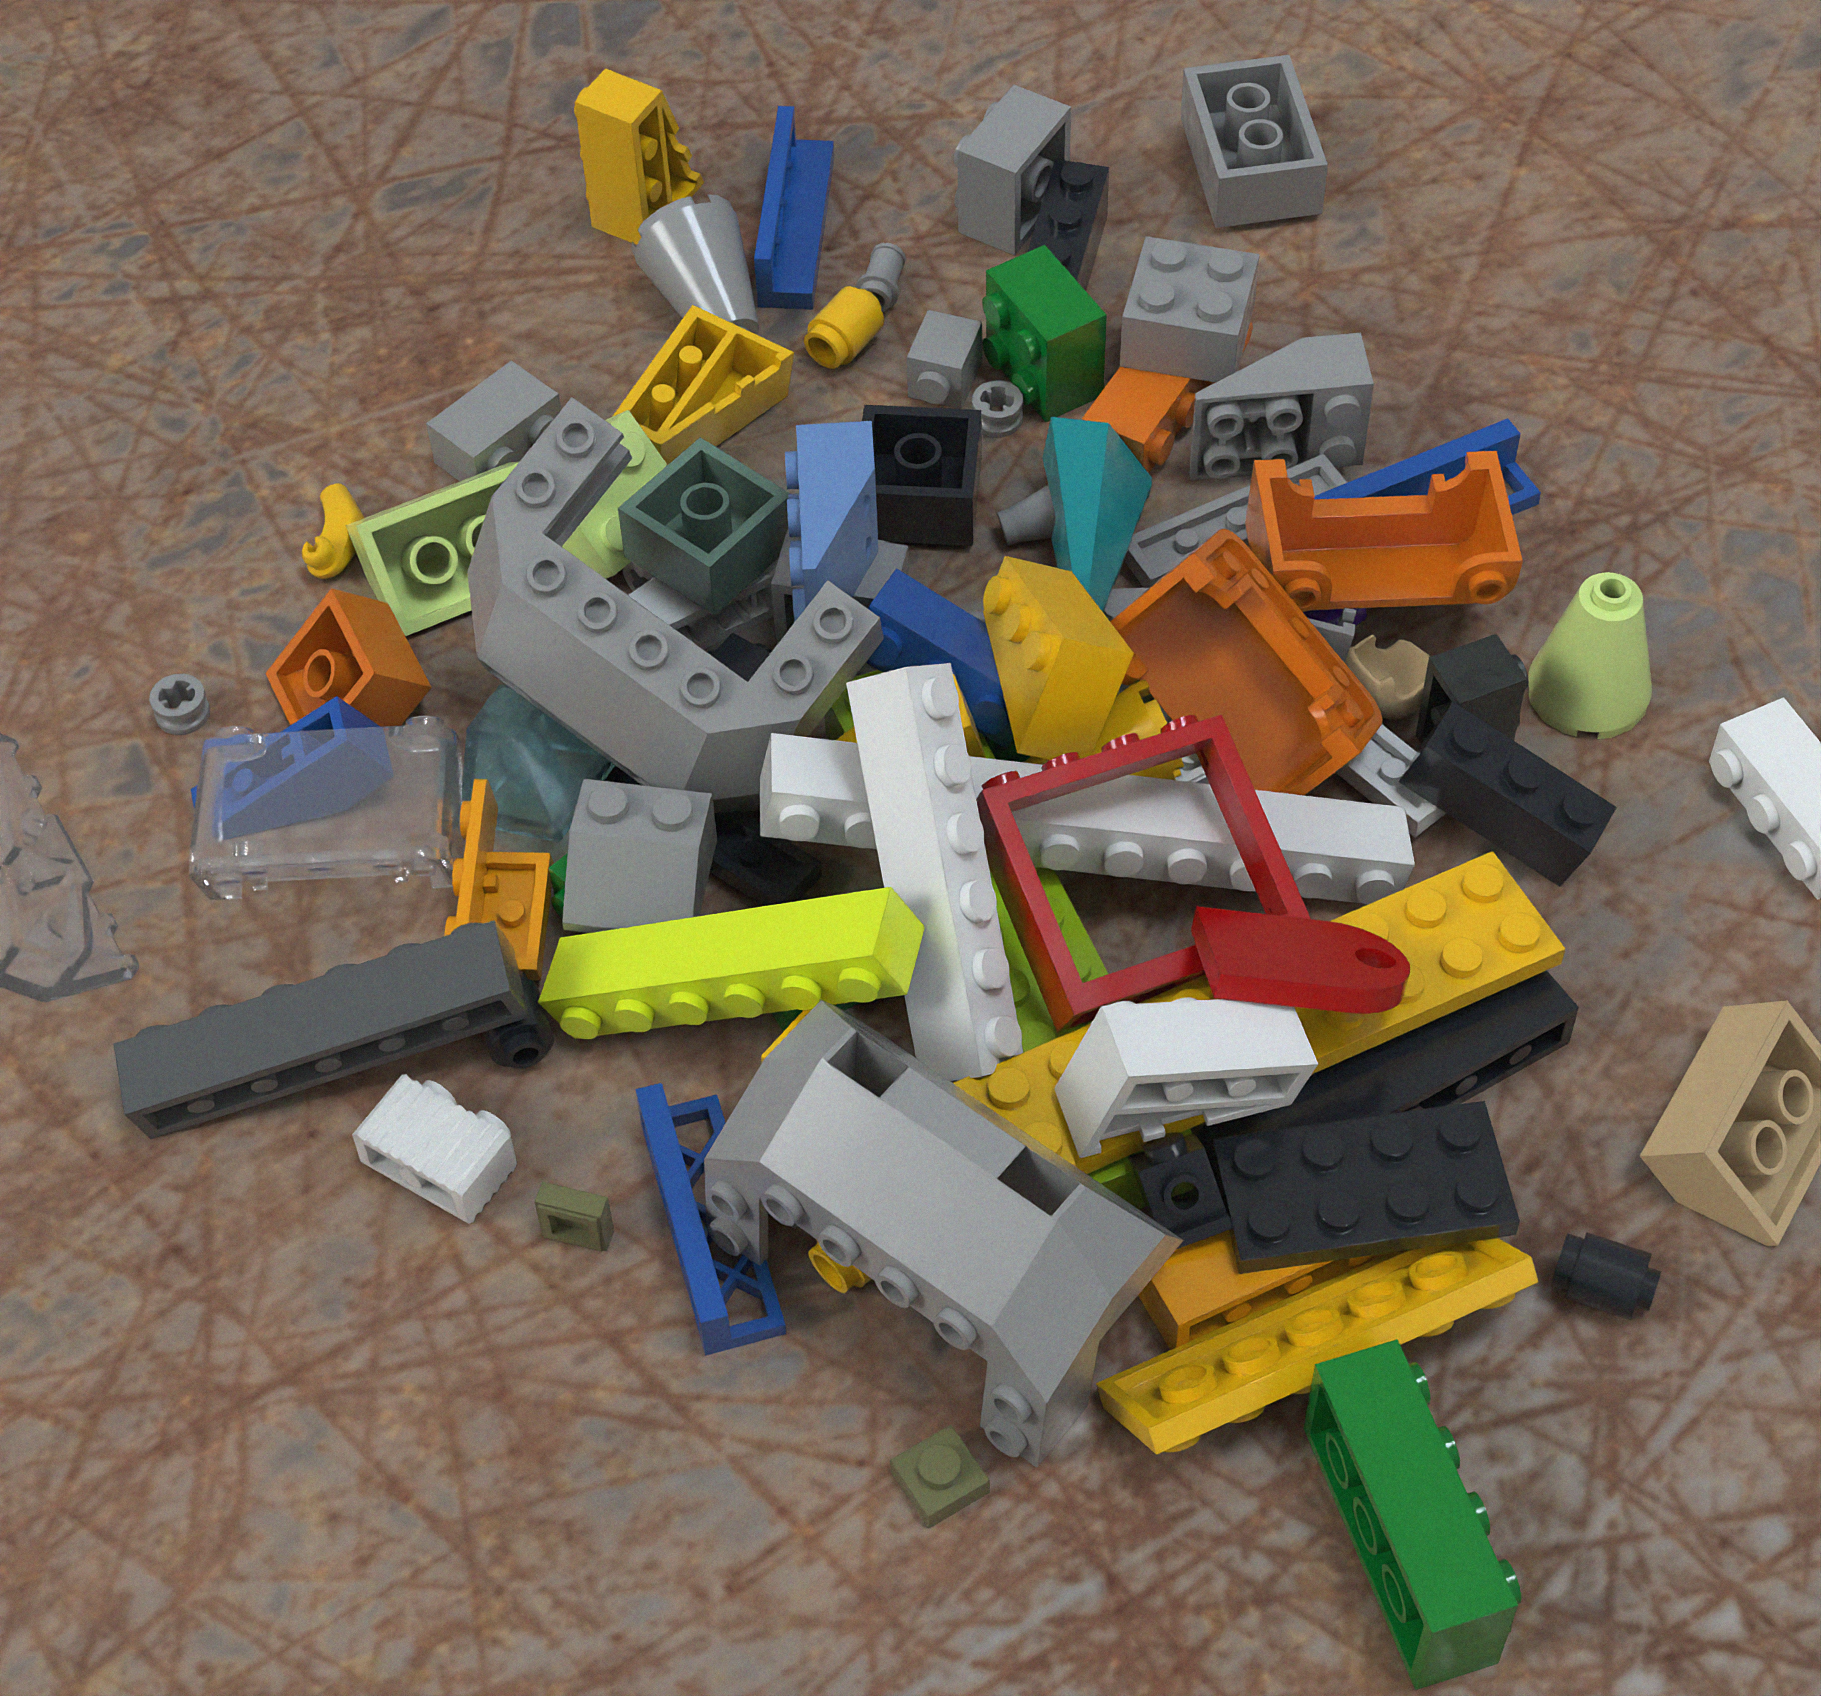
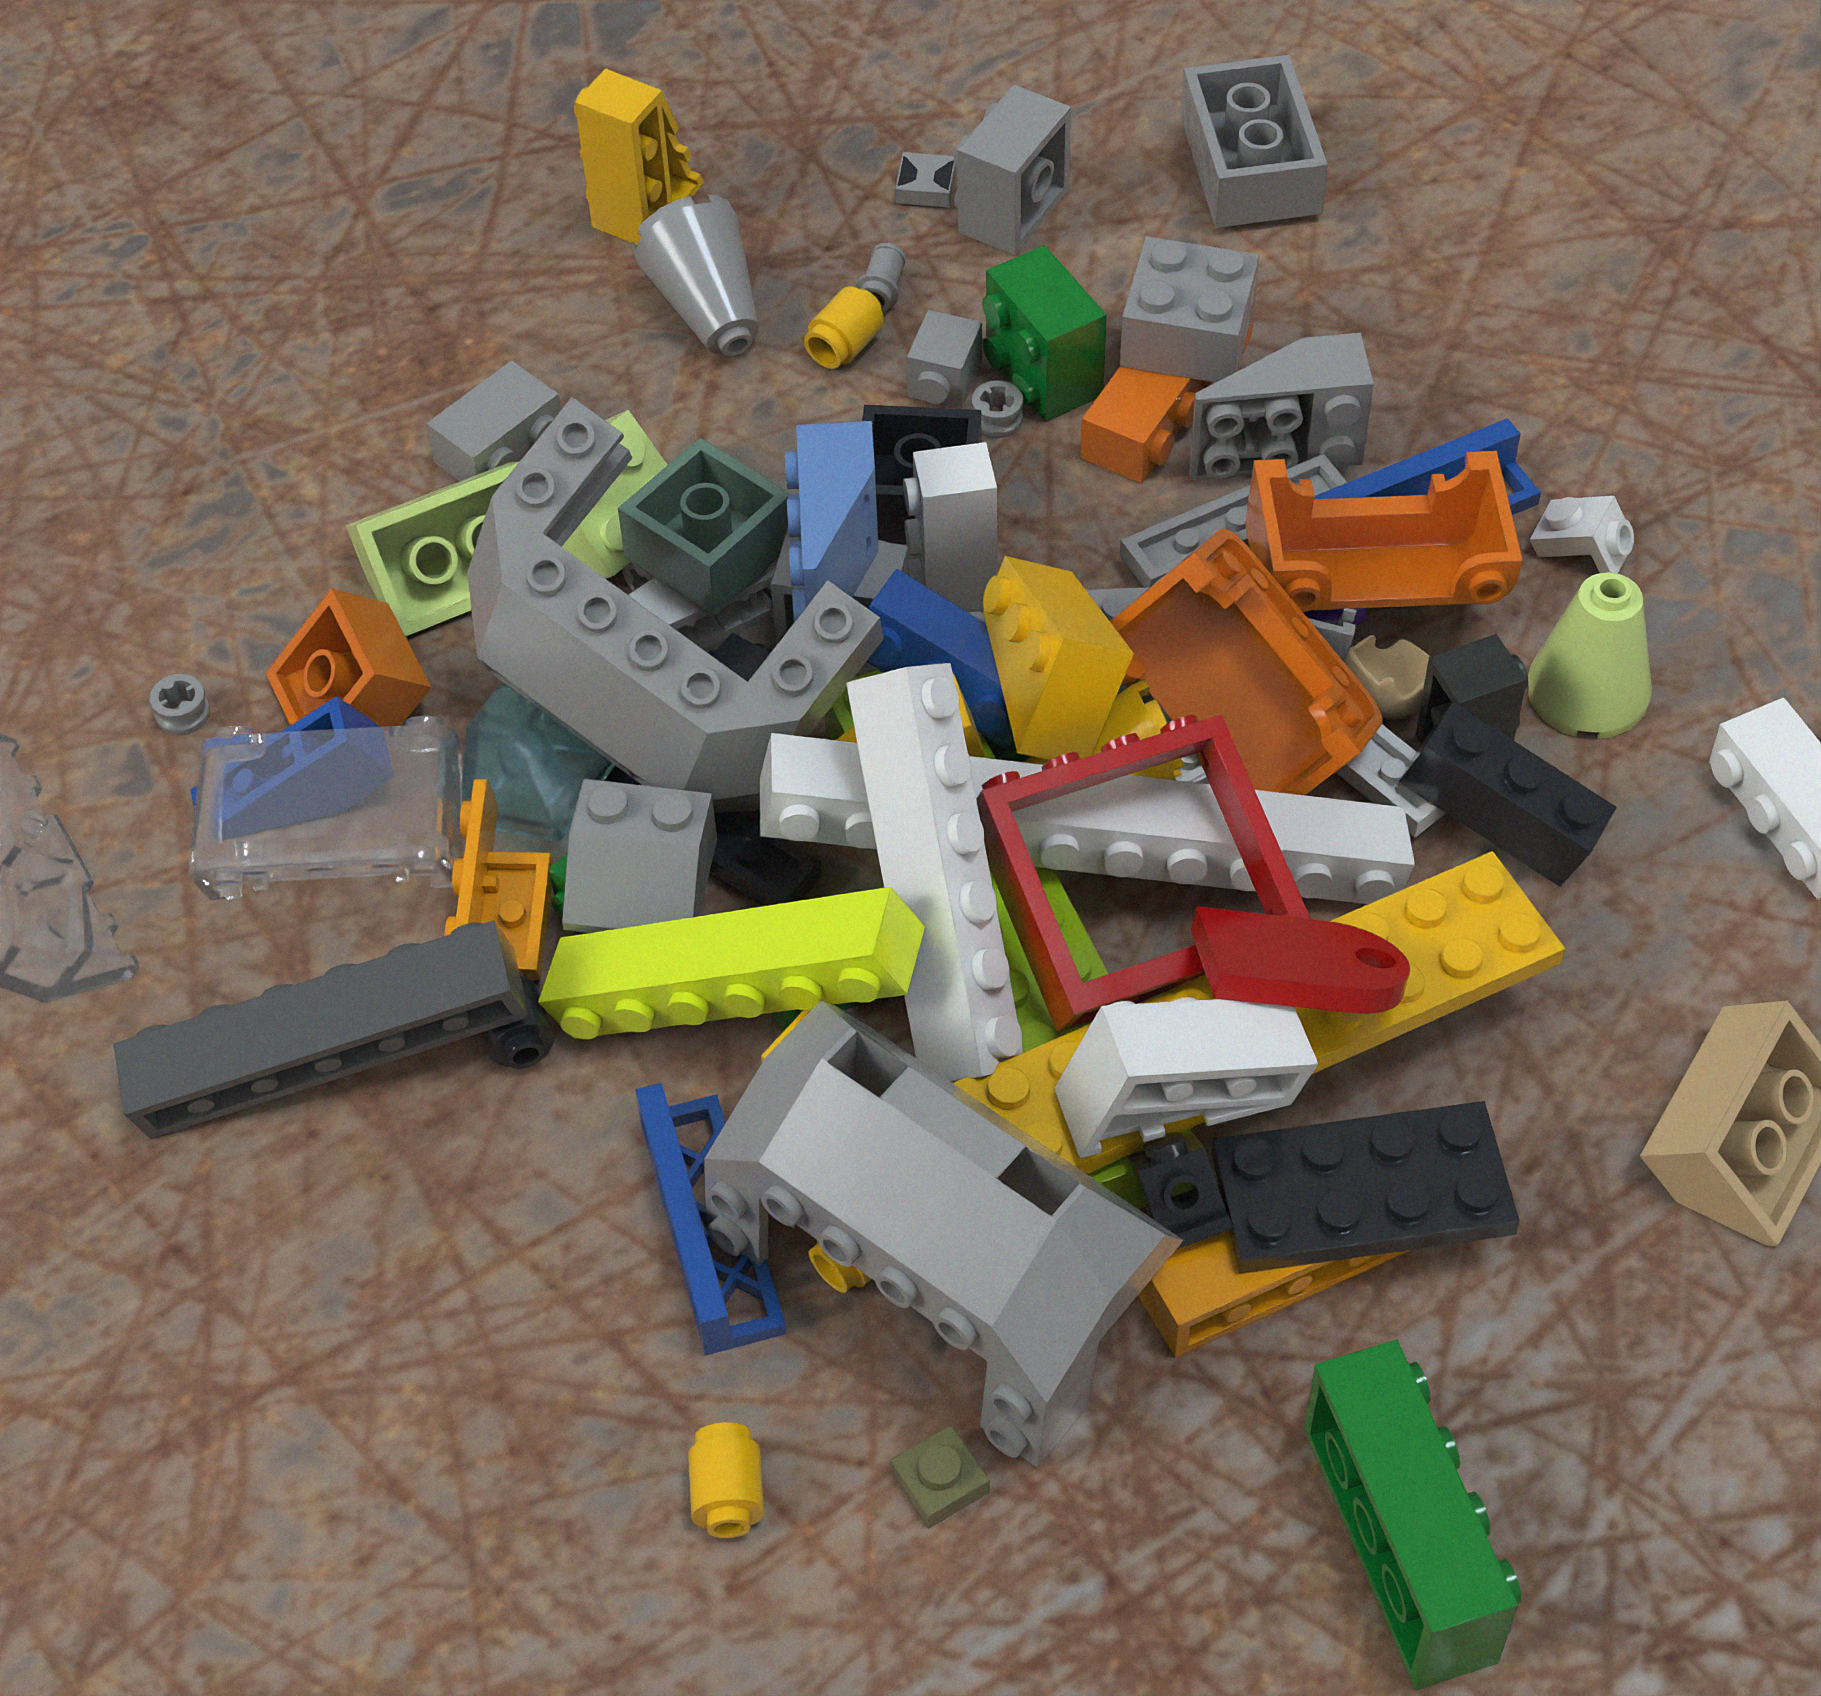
yellow arm [301,483,364,579] -> none
white brick [352,1074,517,1224] -> none
olive tile [534,1181,614,1252] -> none
yellow wedge [612,305,794,465] -> none
blue fence [754,106,835,310] -> none
light grey cone [997,485,1056,546] -> none
black brick [1027,159,1109,291] -> none
teal wedge [1042,417,1152,613] -> none
yellow plate [1096,1238,1539,1455] -> none
black brick [1198,970,1579,1195] -> none
black brick [1551,1232,1662,1321] -> none
none -> yellow brick [688,1422,764,1538]
none -> light grey tile [895,152,956,208]
none -> white brick [903,442,997,612]
none -> white bracket [1529,496,1634,574]

